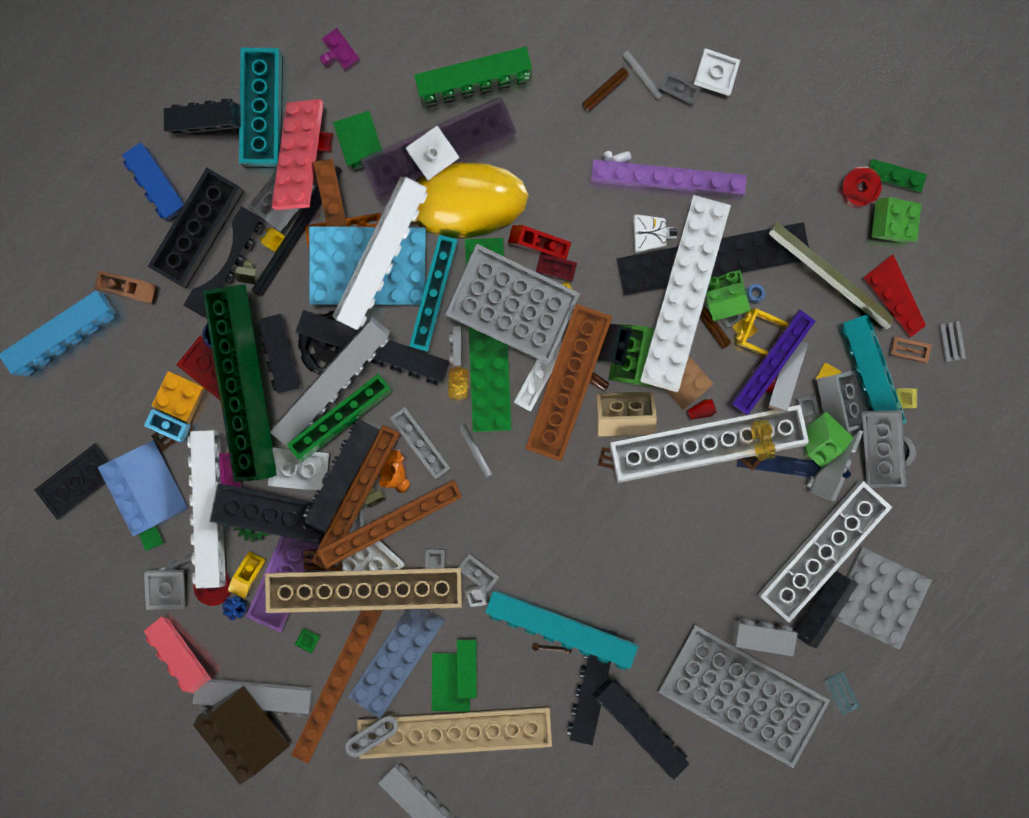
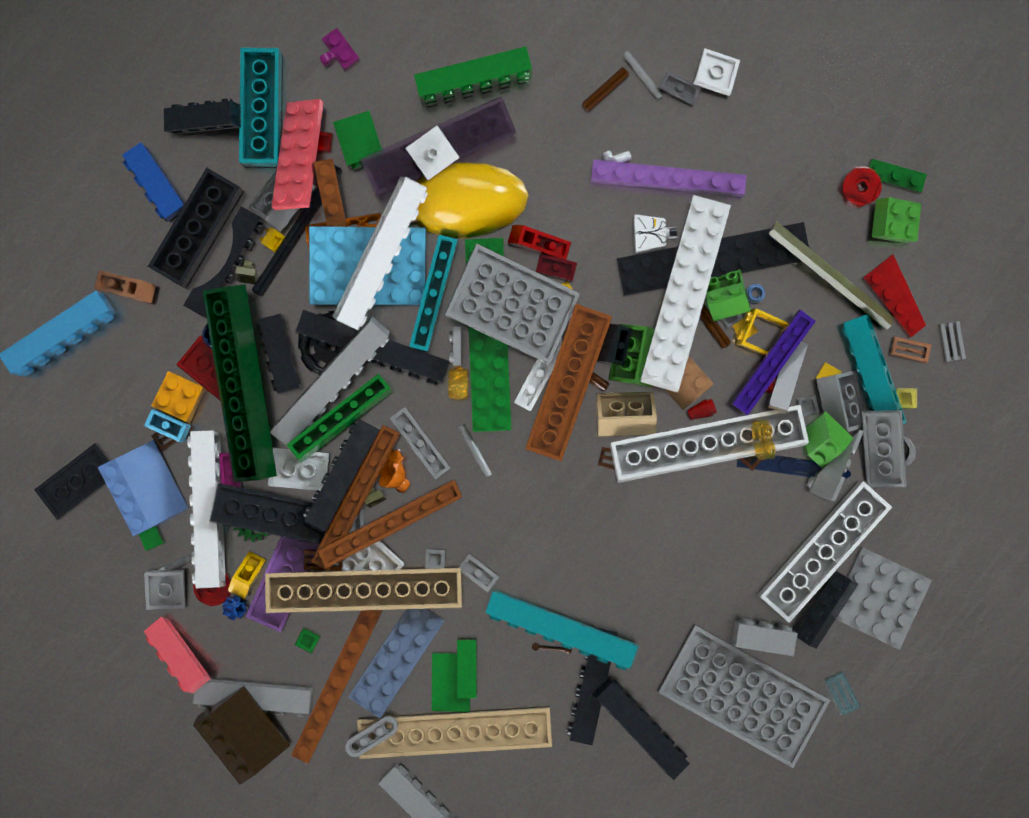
light grey tile [464,585,490,607] -> none

